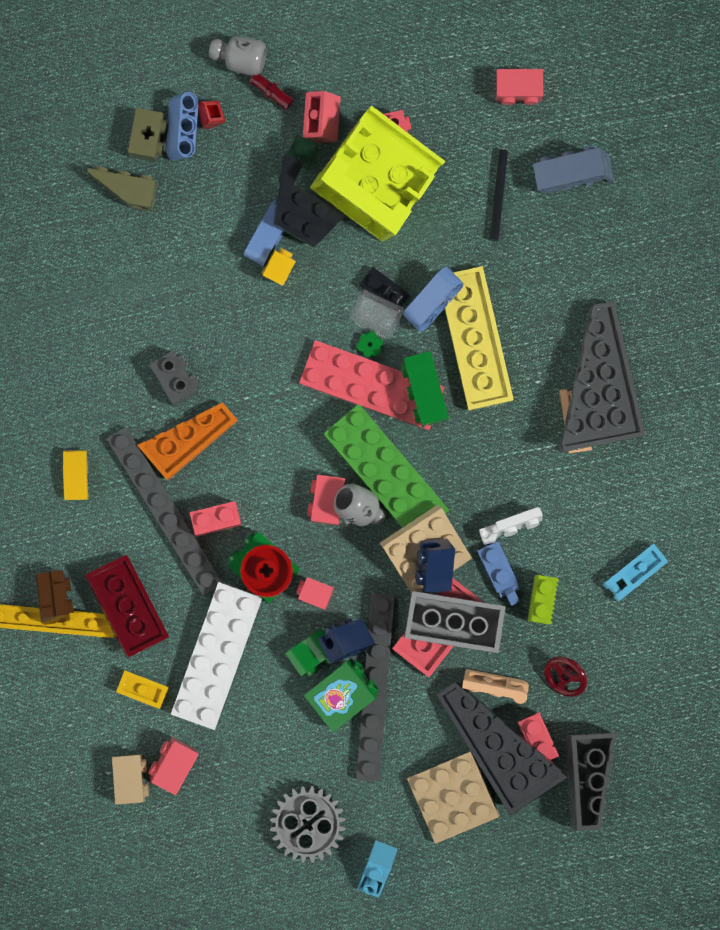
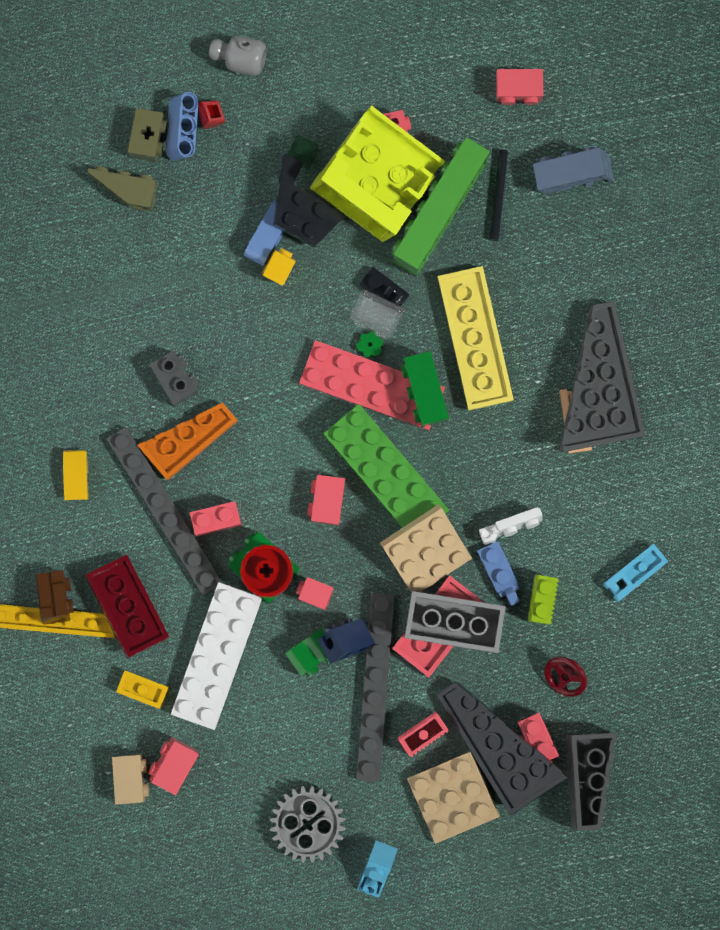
dark red pin [249,74,294,110] -> none
coral brick [303,91,341,143] -> none
green panel [304,658,380,732] -> none
light grey piece [333,483,387,527] -> none
medium blue beam [403,267,464,332] -> none
dark blue brick [415,539,455,593] -> none
light nougat plate [462,669,529,704] -> none
none -> bright green brick [392,137,490,277]
none -> coral brick [397,711,448,757]

